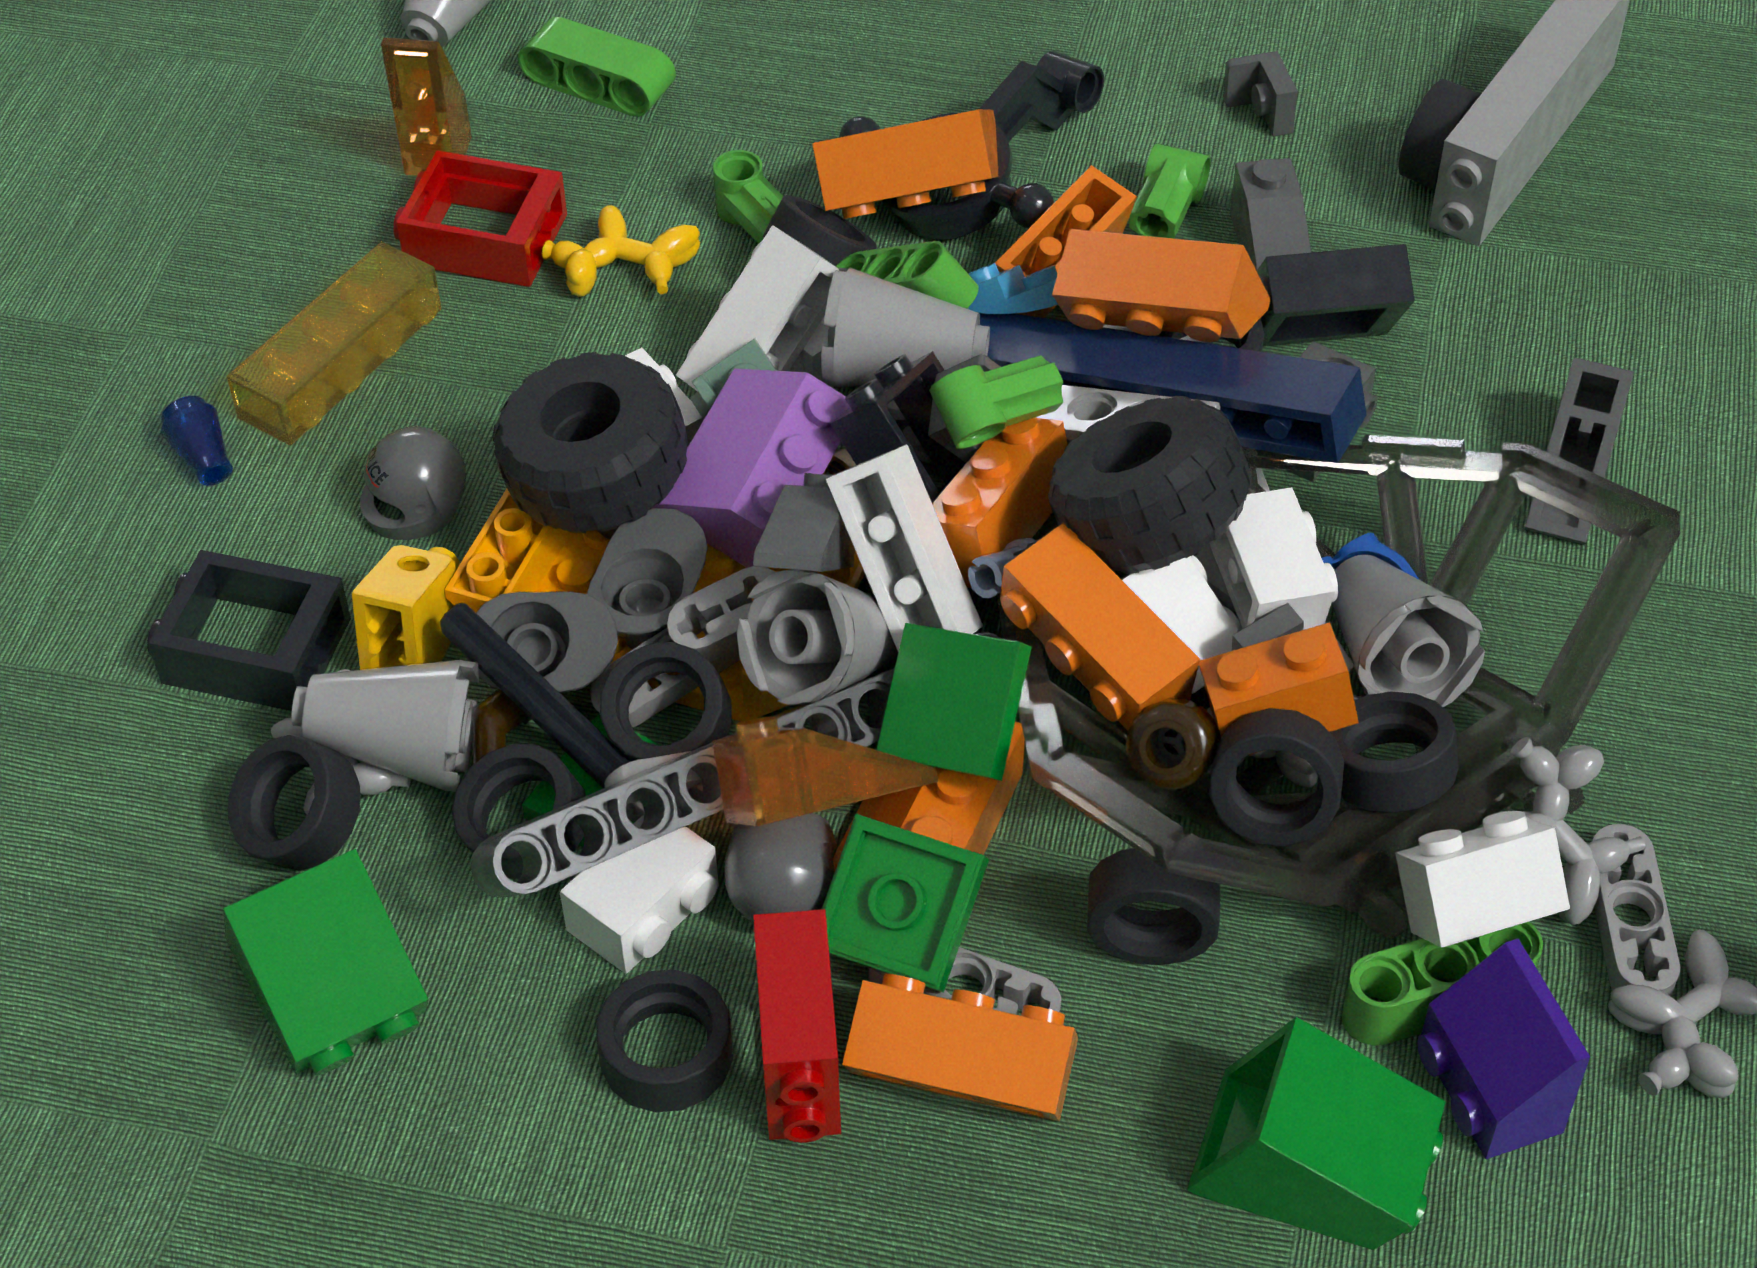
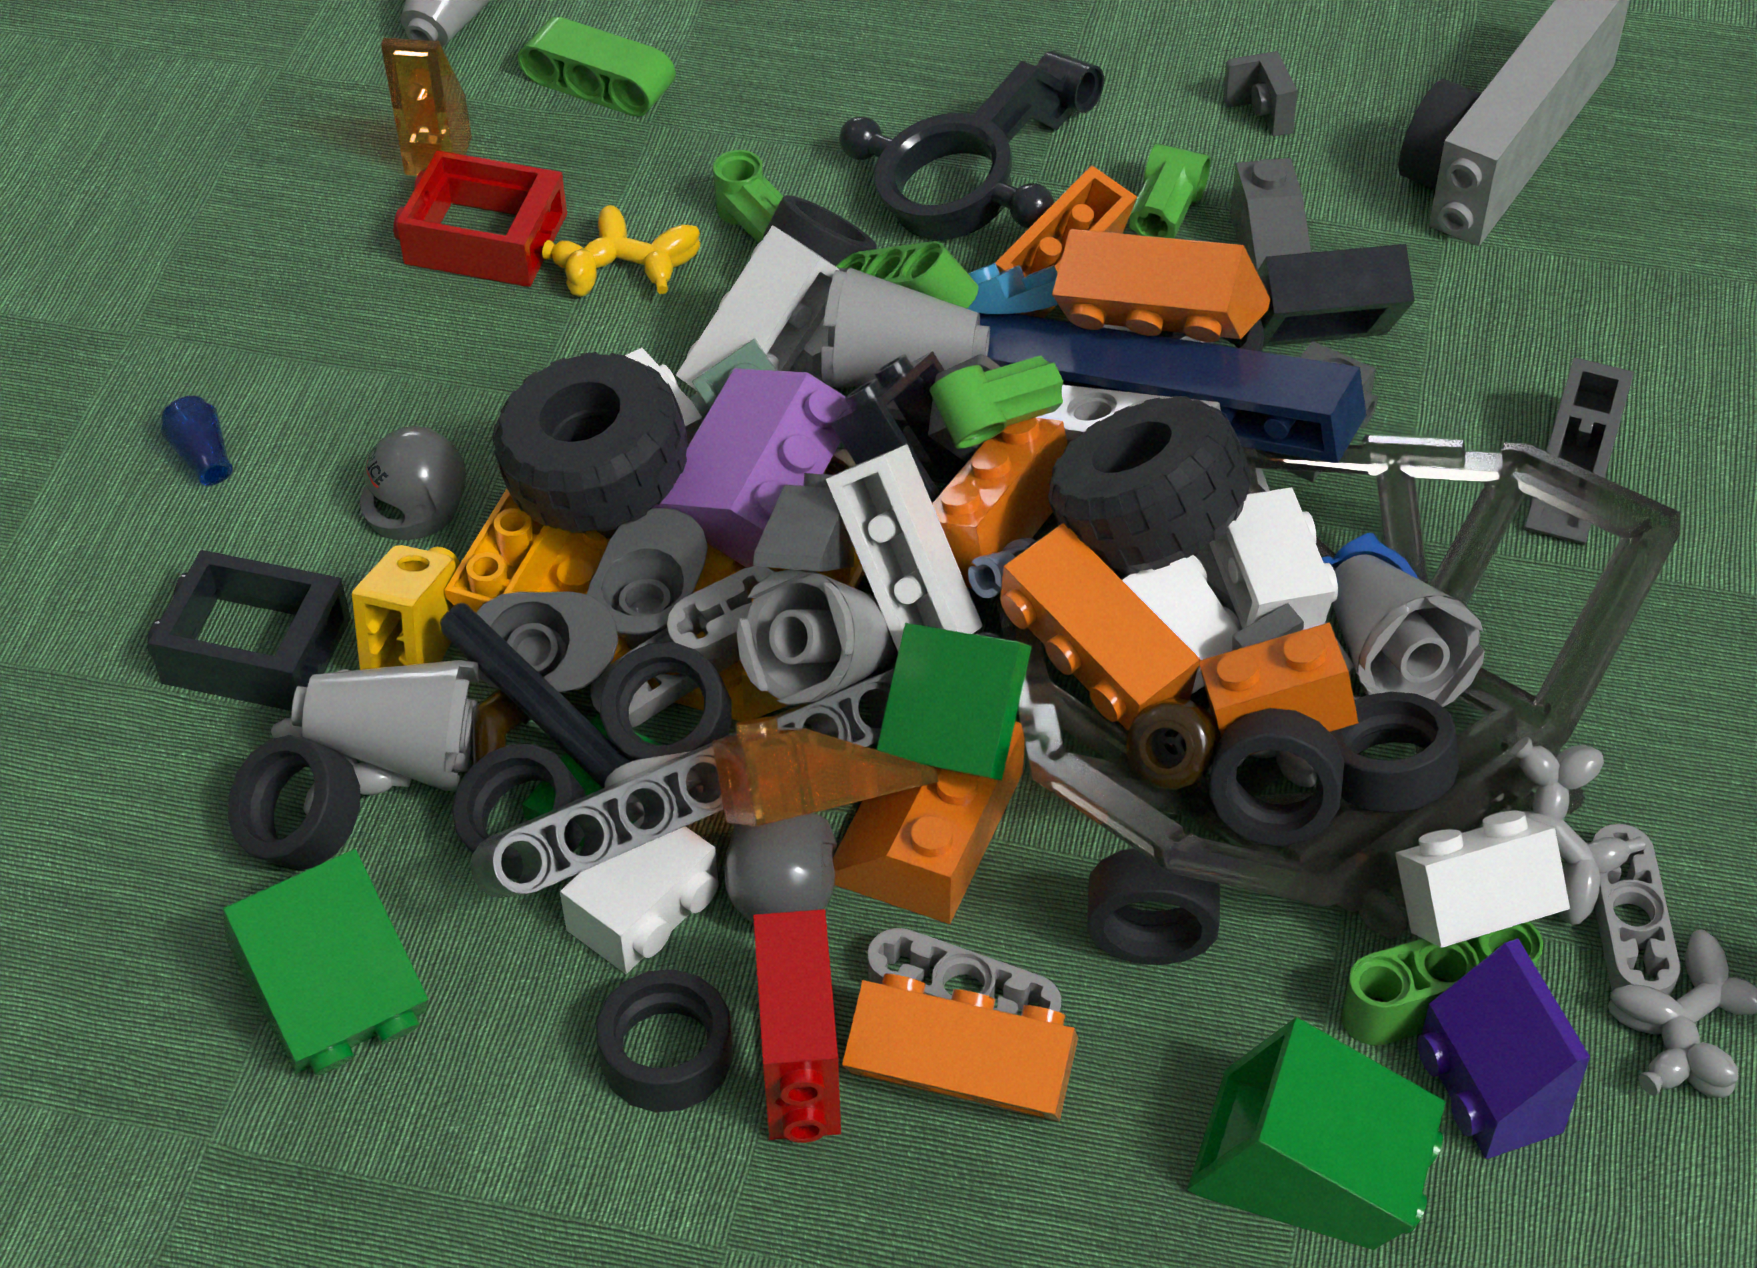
clear yellow brick [227,241,442,446] -> none
orange slope [812,109,999,219] -> none
green tile [822,814,990,993] -> none

